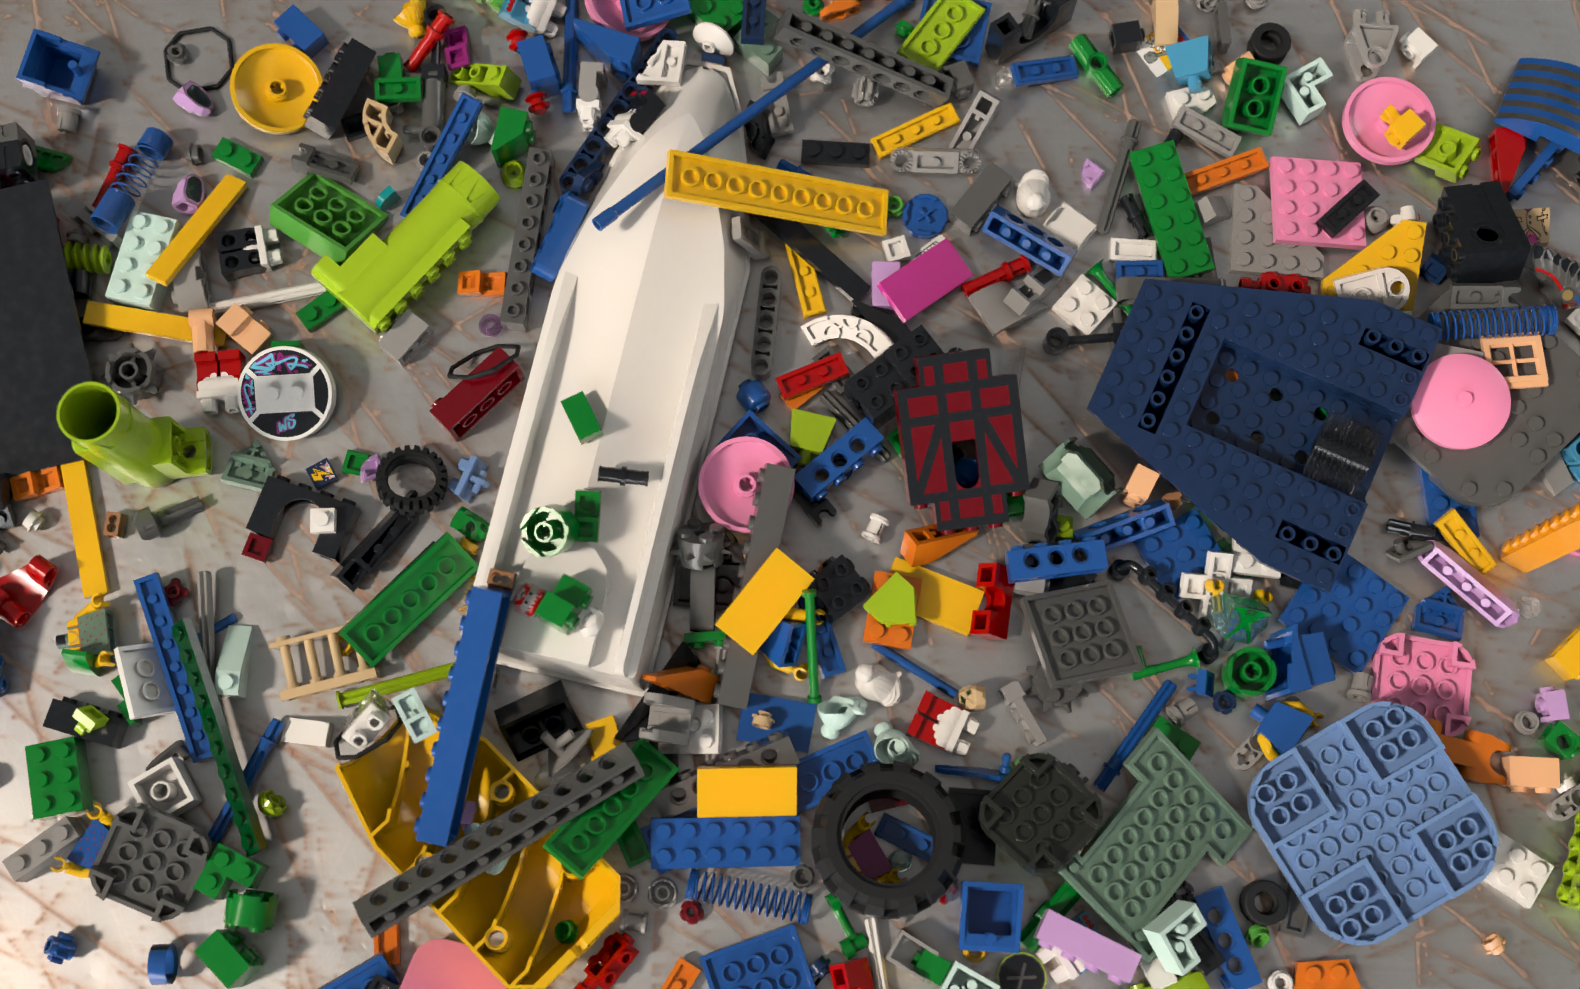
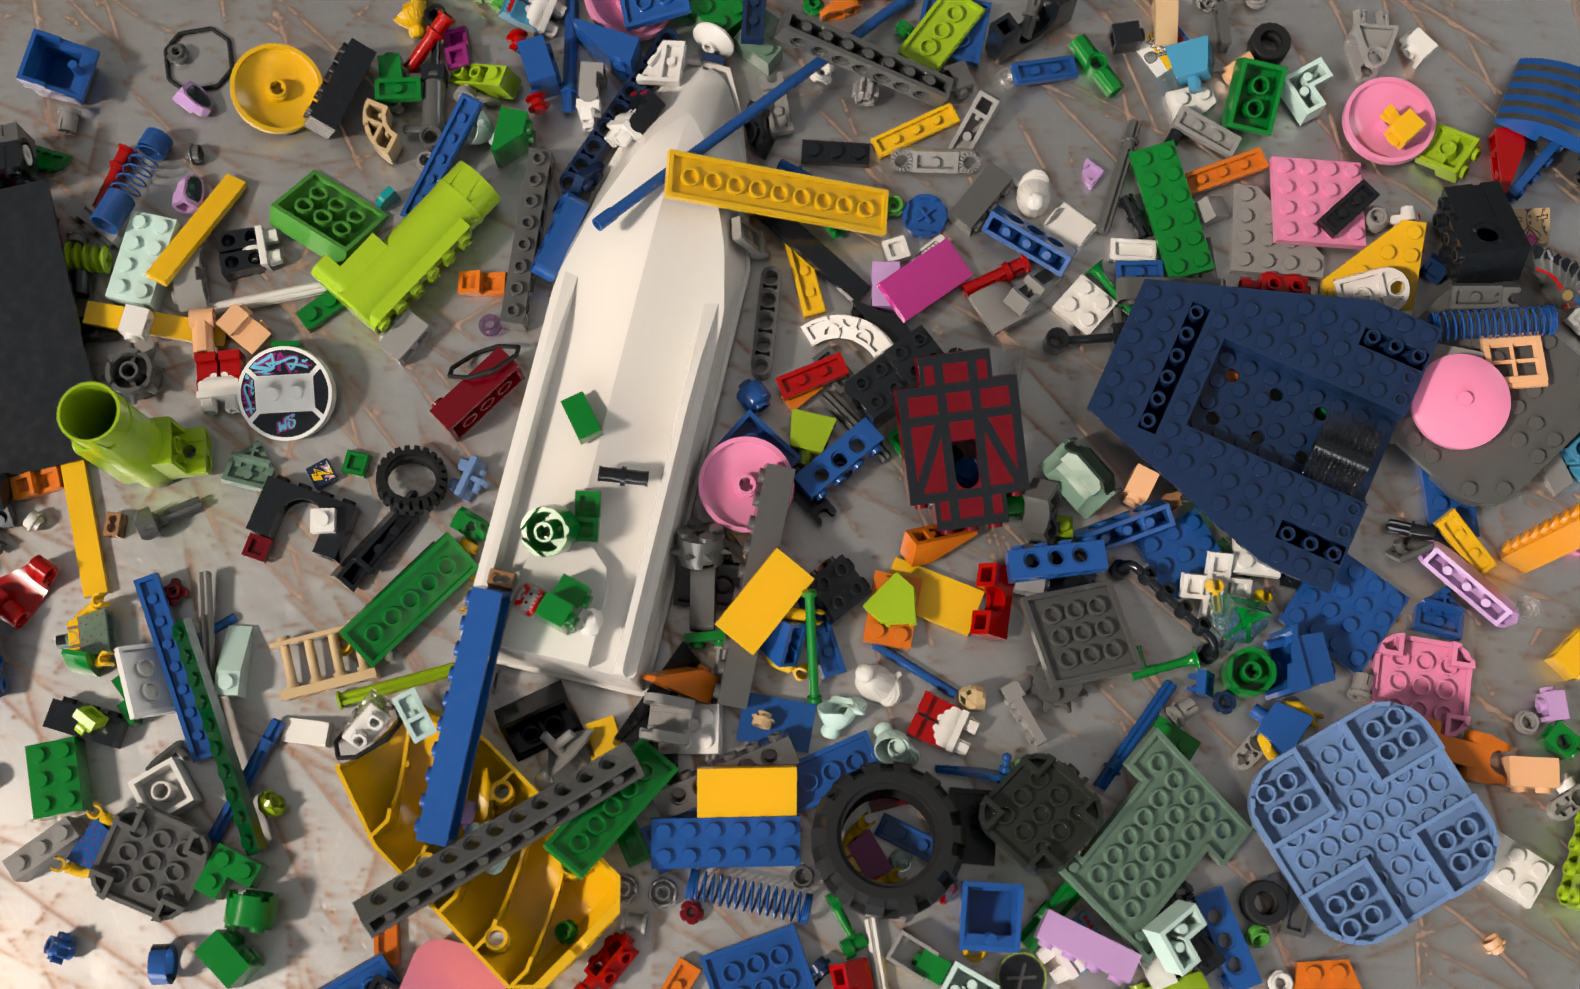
green plate [211,137,264,179] -> none
blue brick [274,4,329,59] -> none
dark grey plate [291,143,360,185] -> none
black tile [341,112,367,142] -> none
lavender tile [360,453,380,483] -> none
lime plate [500,160,526,188] -> none
white bush [861,513,890,544] -> none
none -> white brick [118,304,155,343]

